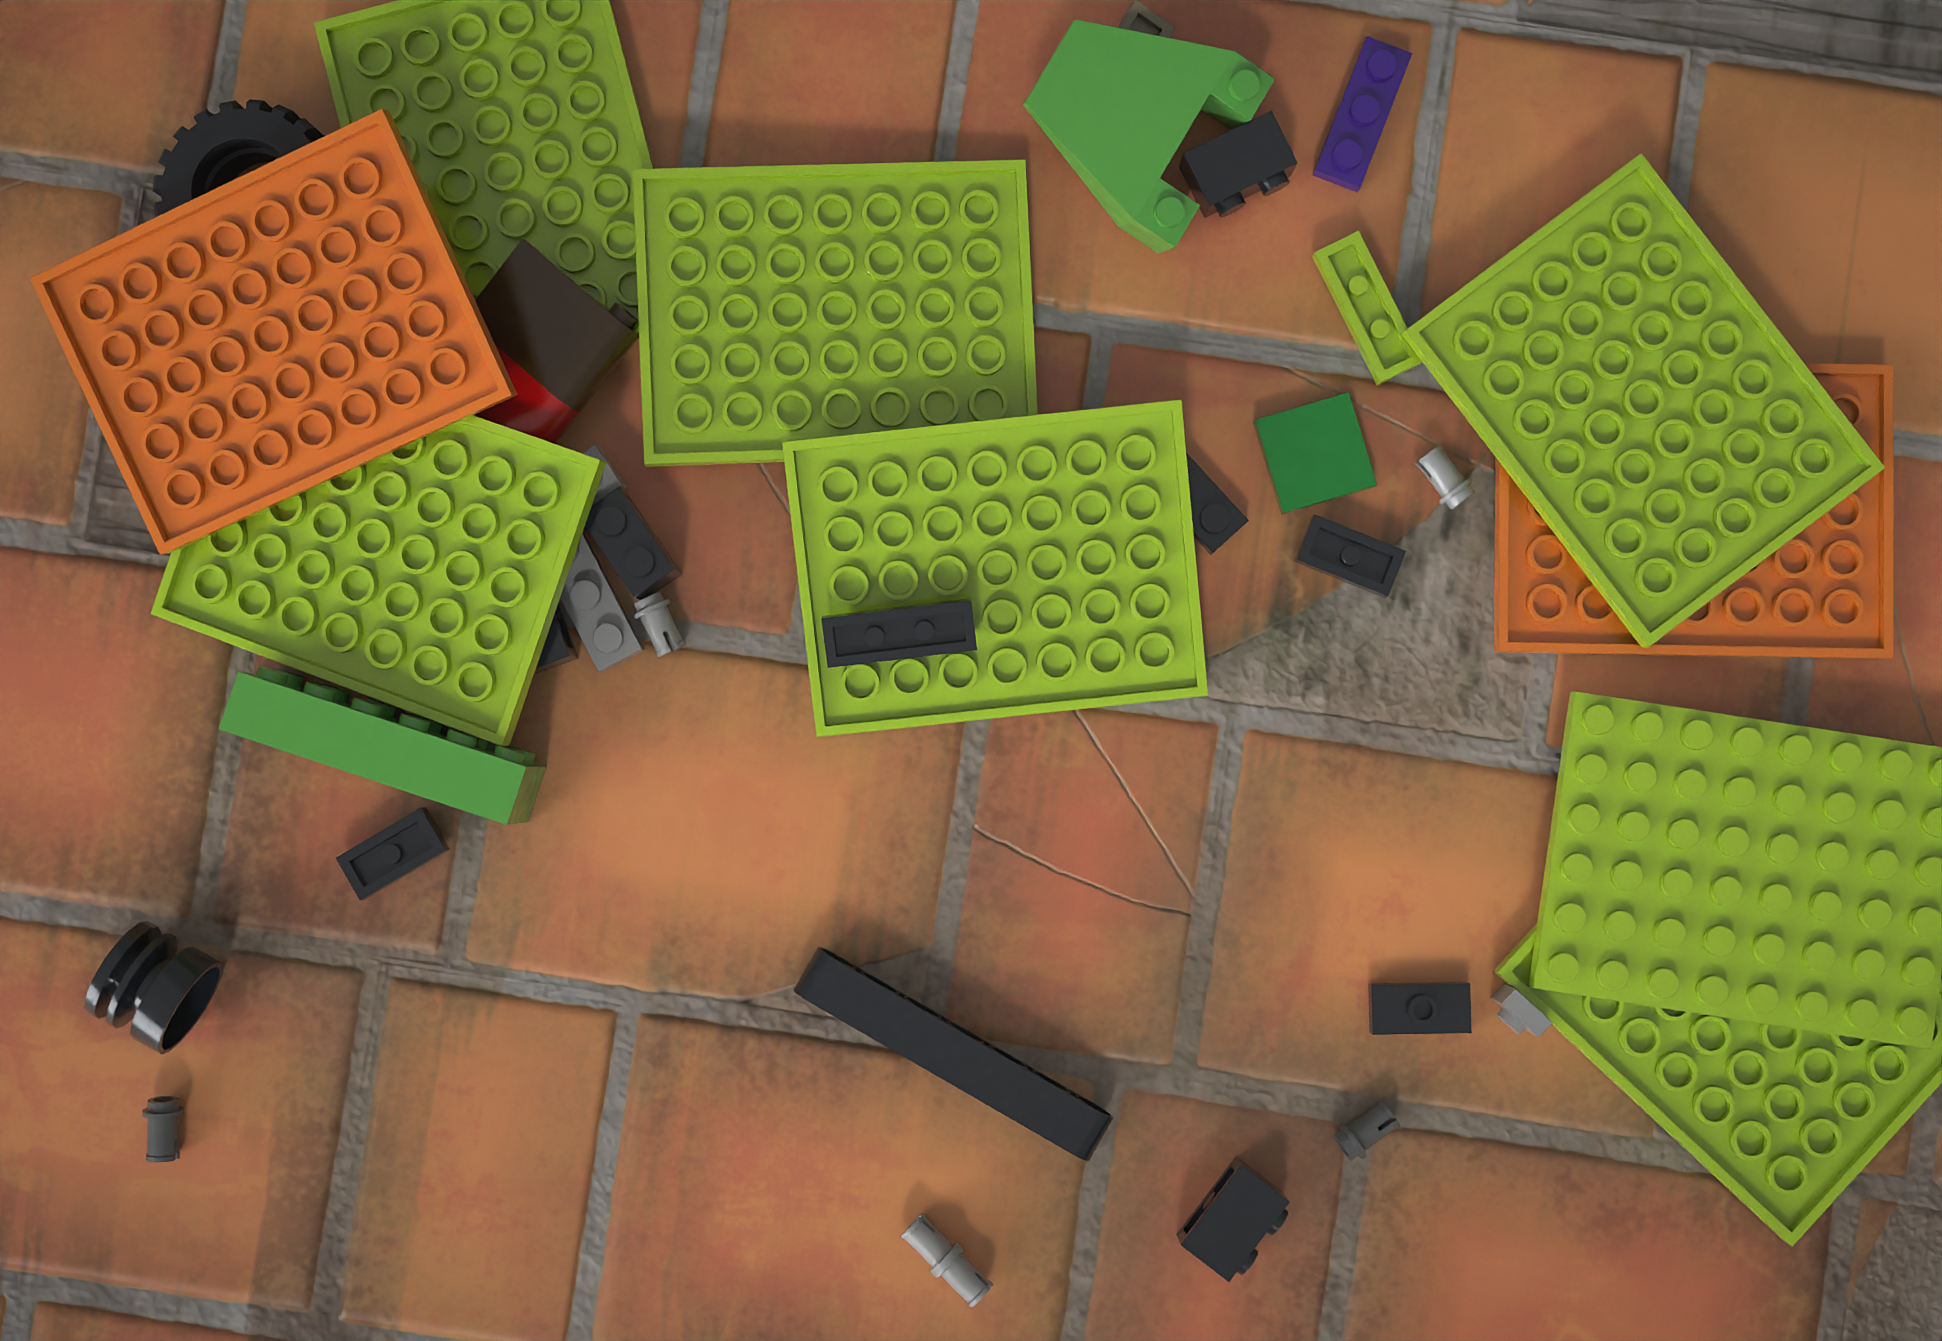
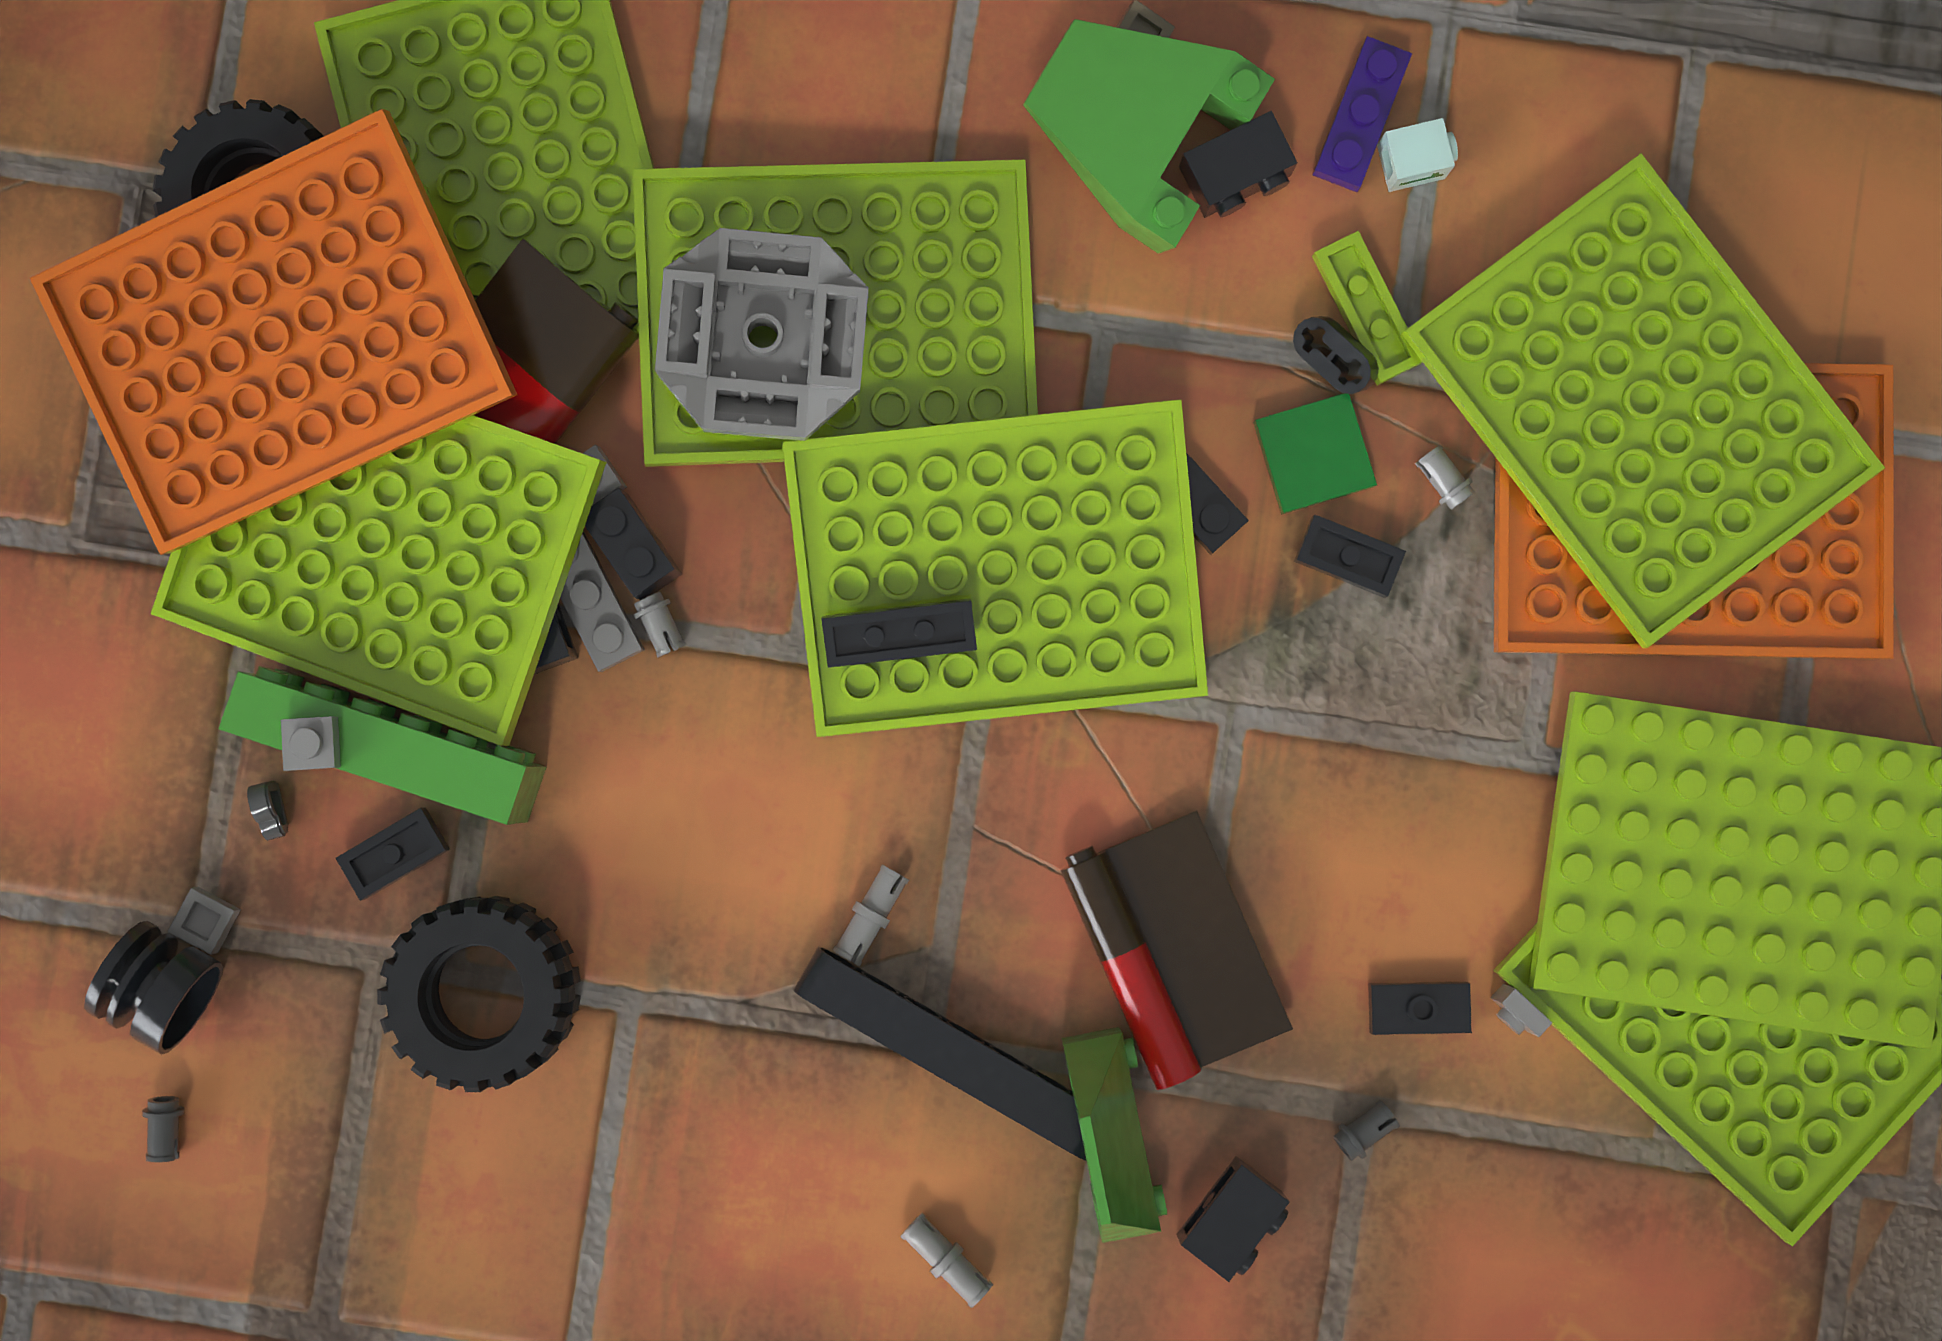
none -> light grey plate [168,887,241,955]
none -> dark grey tile [247,781,288,841]
none -> light grey plate [281,716,341,771]
none -> black tyre [377,896,581,1092]
none -> light grey piece [655,228,869,441]
none -> light grey pin [833,865,909,966]
none -> dark brown door [1061,810,1293,1090]
none -> bright green wedge [1061,1027,1167,1243]
none -> black beam [1293,316,1379,394]
none -> light aqua brick [1377,118,1458,192]

